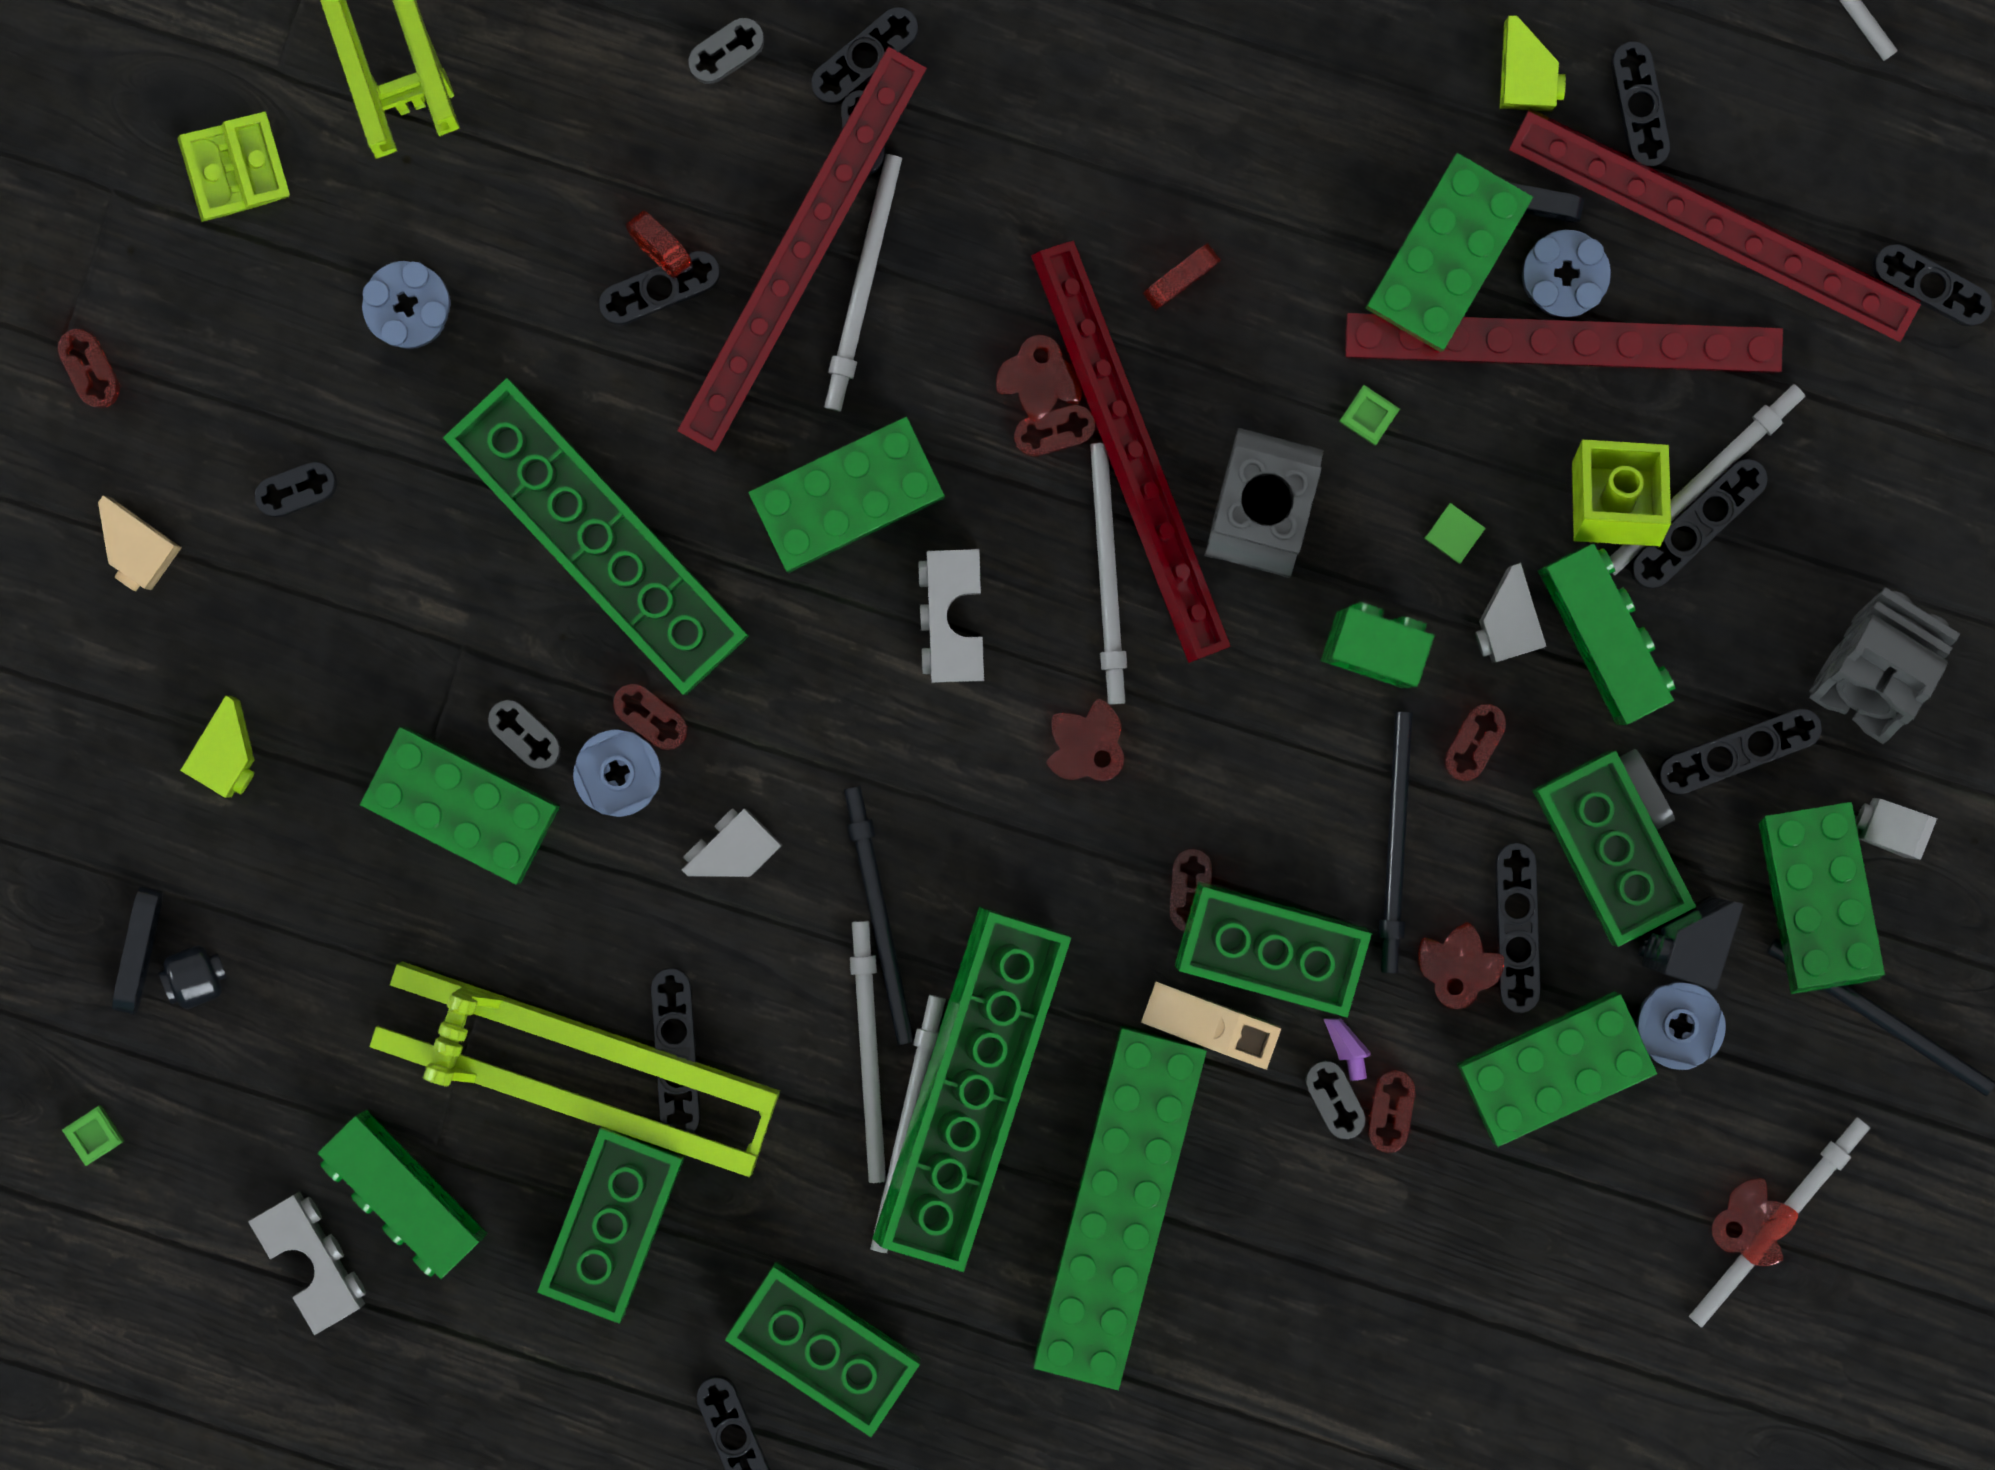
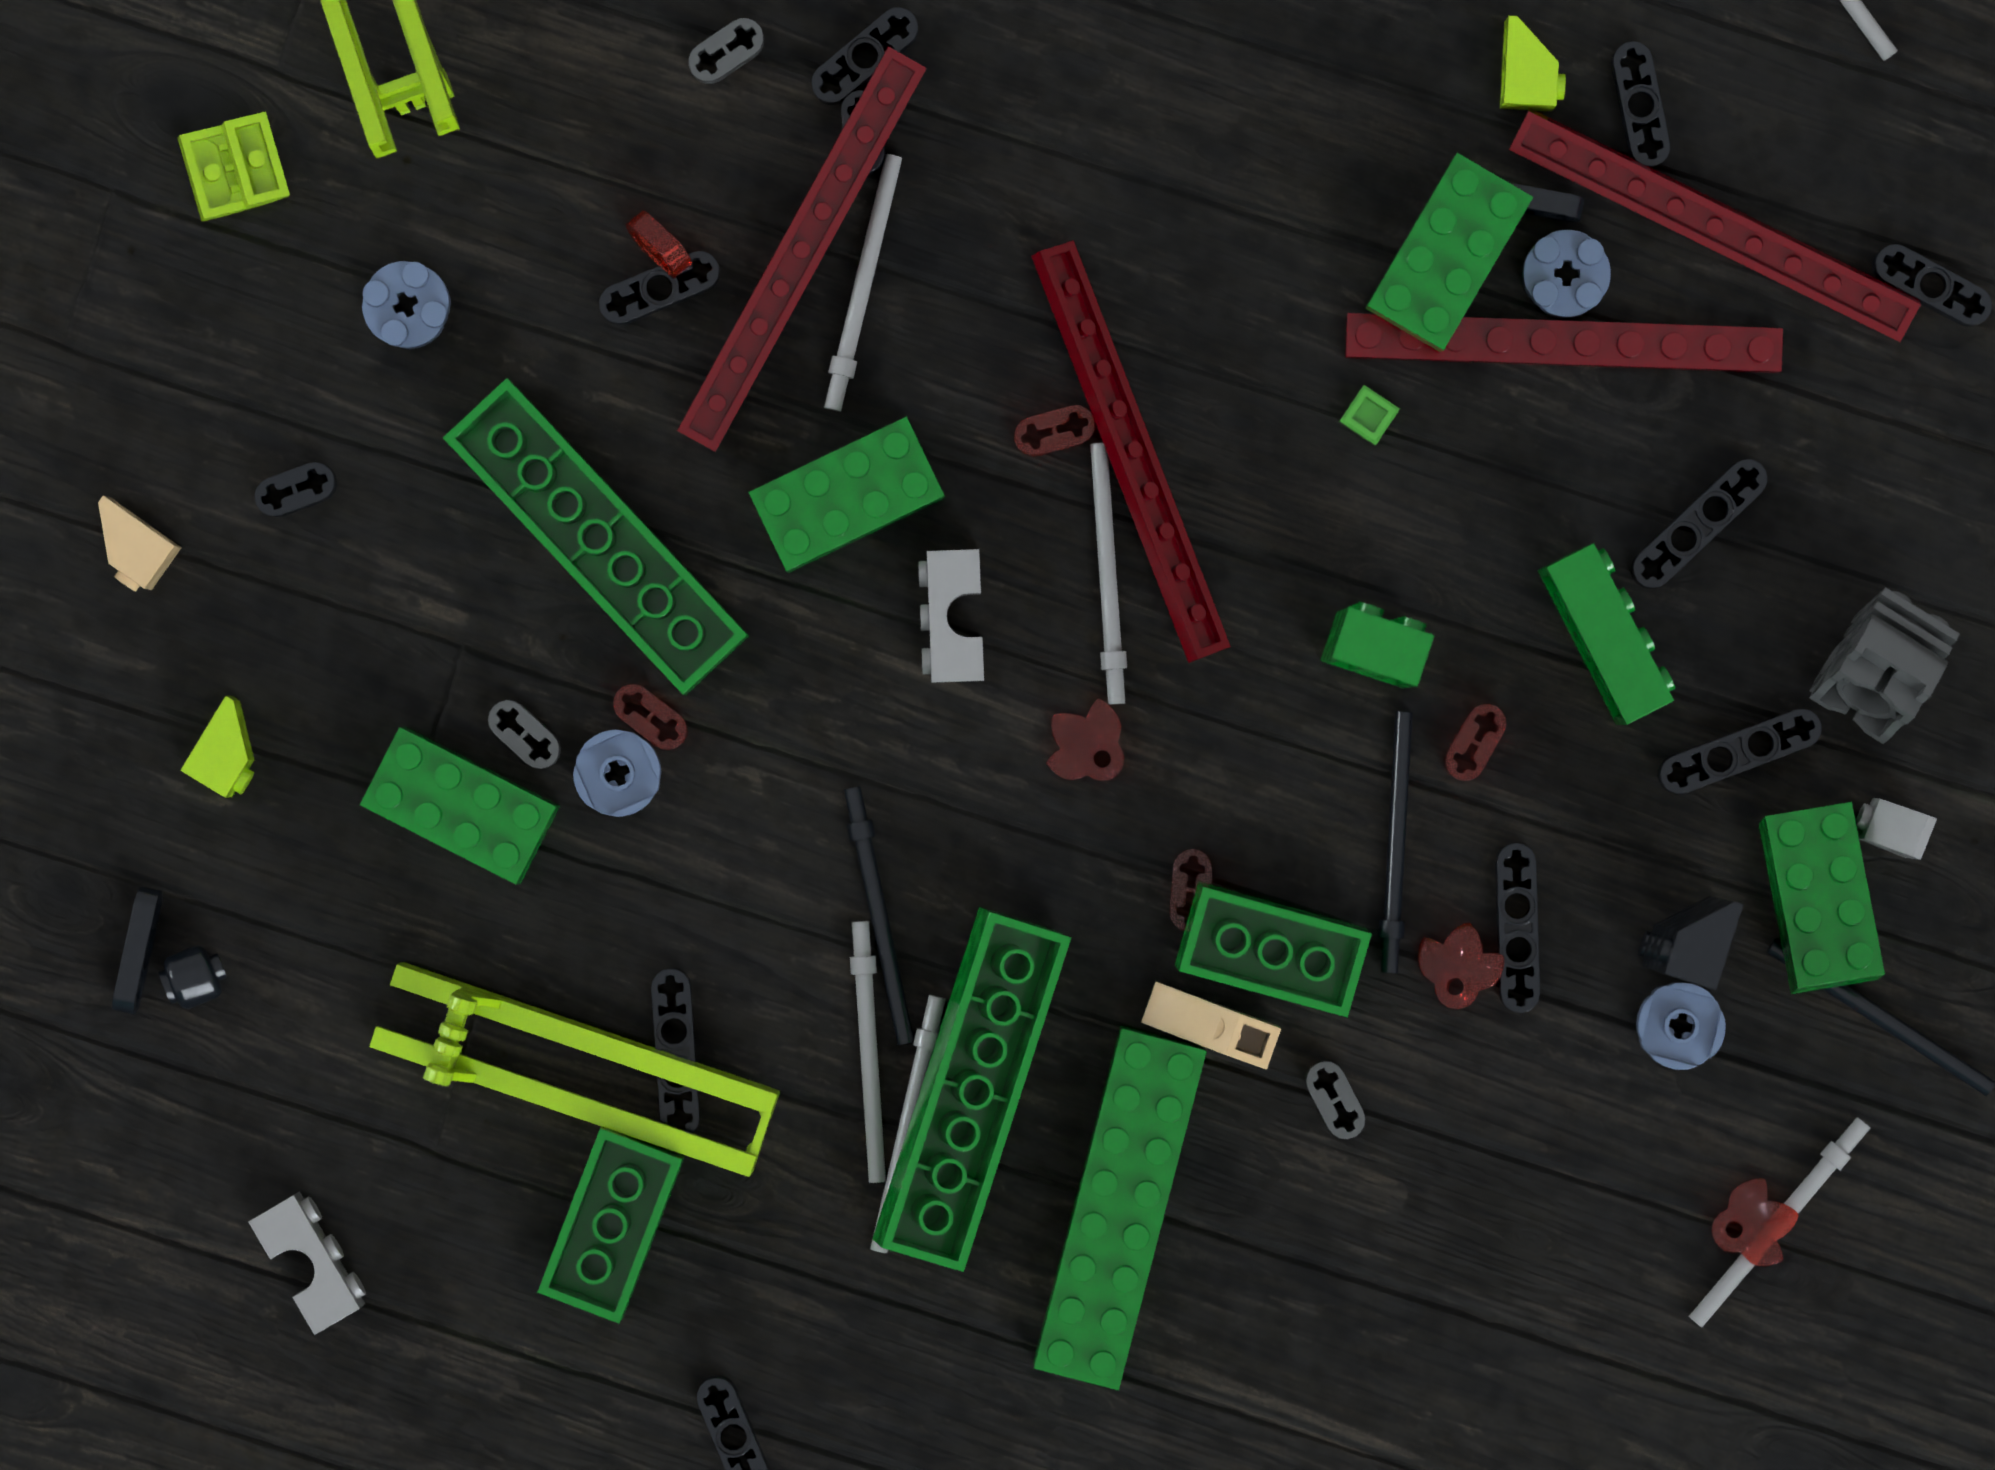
clear red beam [58,329,120,408] -> none
bright green tile [62,1105,124,1166] -> none
green brick [318,1109,488,1279] -> none
light grey slope [682,808,782,877] -> none
green brick [725,1262,921,1437] -> none
clear red plate [996,335,1082,422] -> none
clear red beam [1143,243,1221,310] -> none
dark grey piece [1204,428,1324,578] -> none
medium lavender bar [1324,1018,1371,1081] -> none
clear red beam [1368,1070,1415,1153] -> none
bright green tile [1424,503,1485,564] -> none
green brick [1457,992,1657,1147] -> none
light grey slope [1475,563,1546,663] -> none
green brick [1532,750,1696,947] -> none
lime brick [1572,439,1671,546] -> none
light grey bar [1610,384,1806,576] -> none
dark grey beam [1620,748,1675,830] -> none

